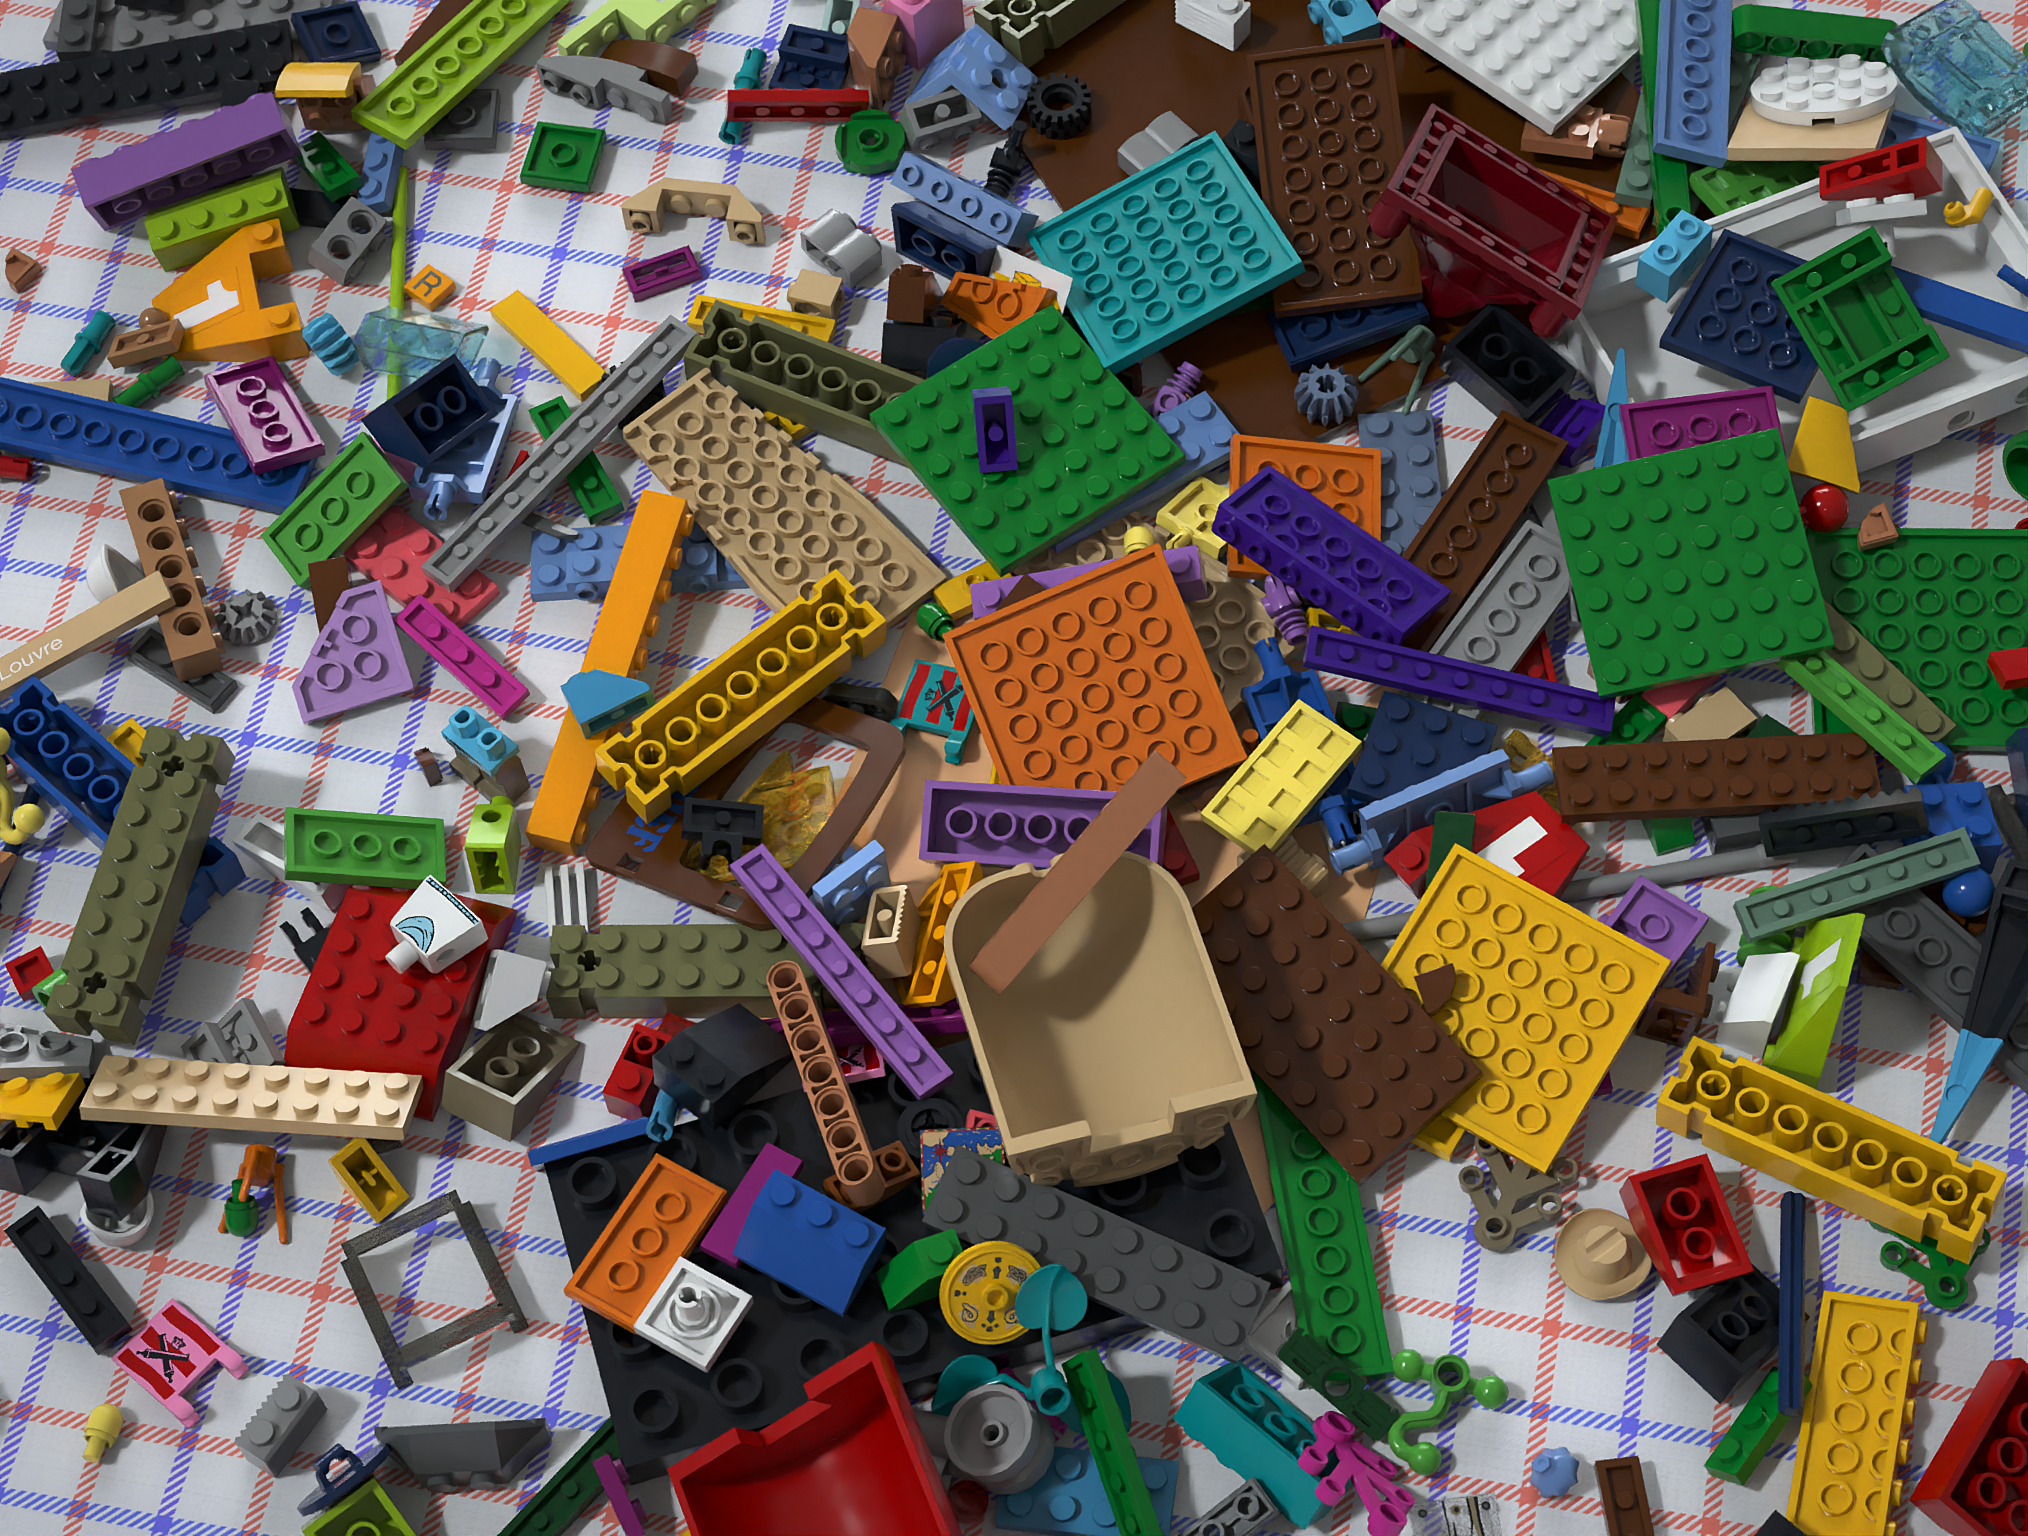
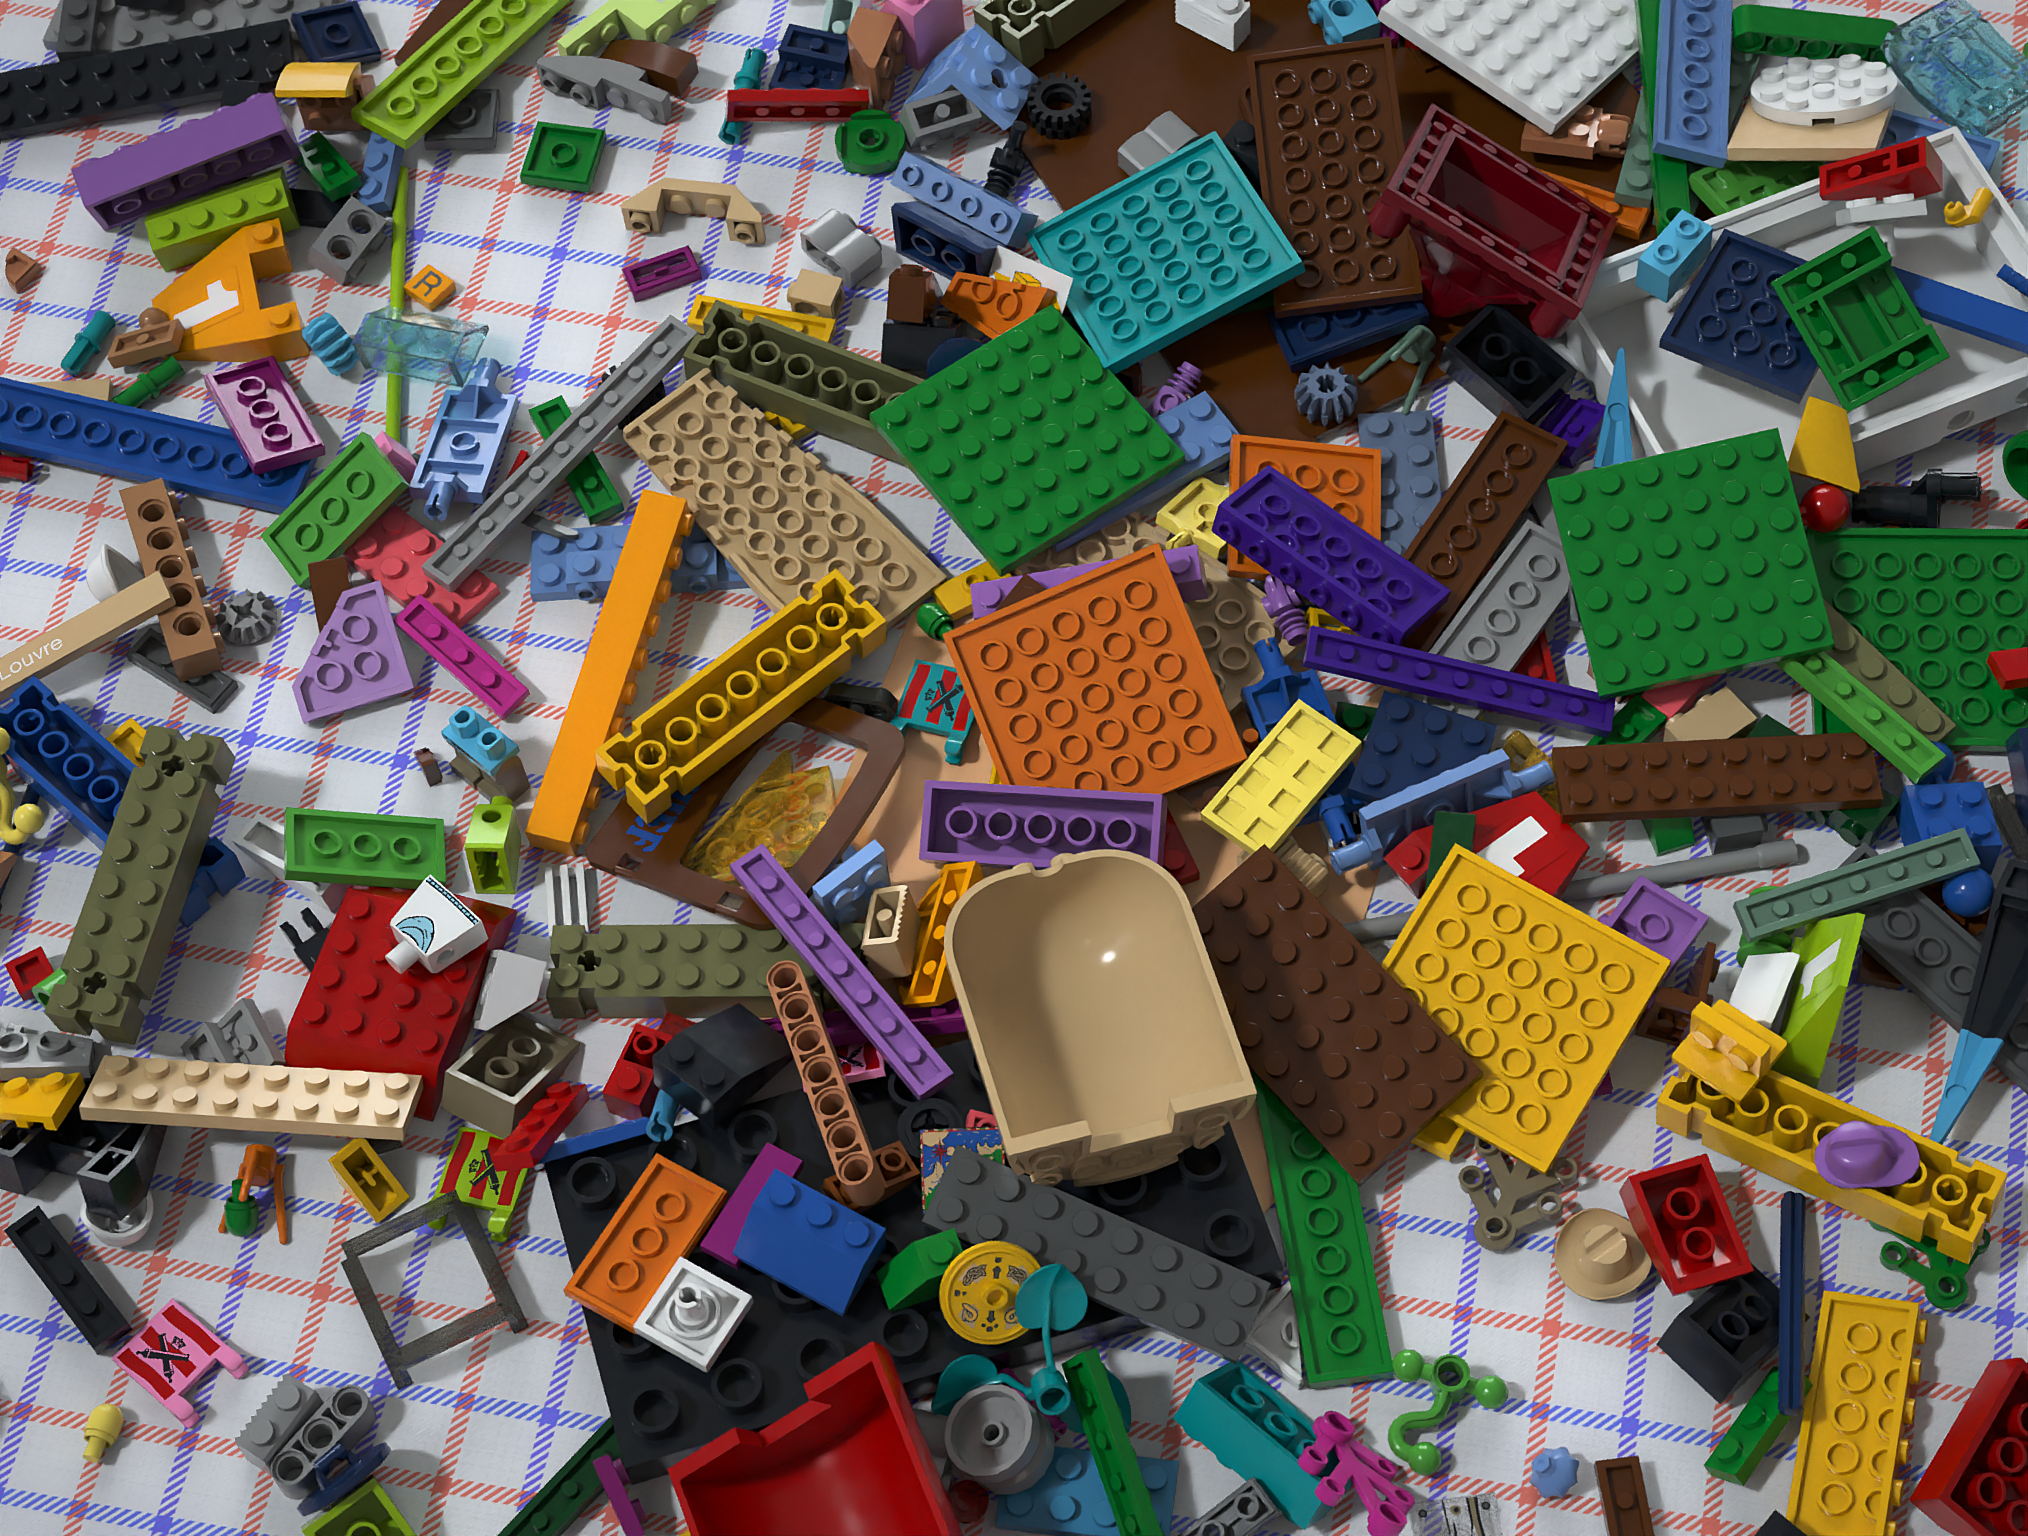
dark blue slope [361,353,498,467] -> none
dark grey wedge [374,1418,552,1493] -> none
yellow tile [490,289,608,402] -> none
dark azure slope [560,669,656,739] -> none
black plate [681,797,764,872] -> none
nougat beam [967,750,1187,995] -> none
dark purple slope [971,386,1018,473] -> none
light yellow cylinder [1123,526,1154,556] -> none
dark green piece [1276,1327,1400,1441] -> none
reddish brown tile [1414,963,1456,1017] -> none
magenta tile [1618,386,1786,461] -> none
black gear [1759,786,1930,857] -> none
nougat tile [1857,503,1898,552] -> none
none -> light grey beam [270,1384,376,1500]
none -> flag [425,1126,530,1243]
none -> red plate [492,1082,590,1172]
none -> yellow bracket [1672,999,1787,1104]
none -> medium lavender piece [1814,1121,1919,1188]
none -> black wheel [1851,469,1982,528]

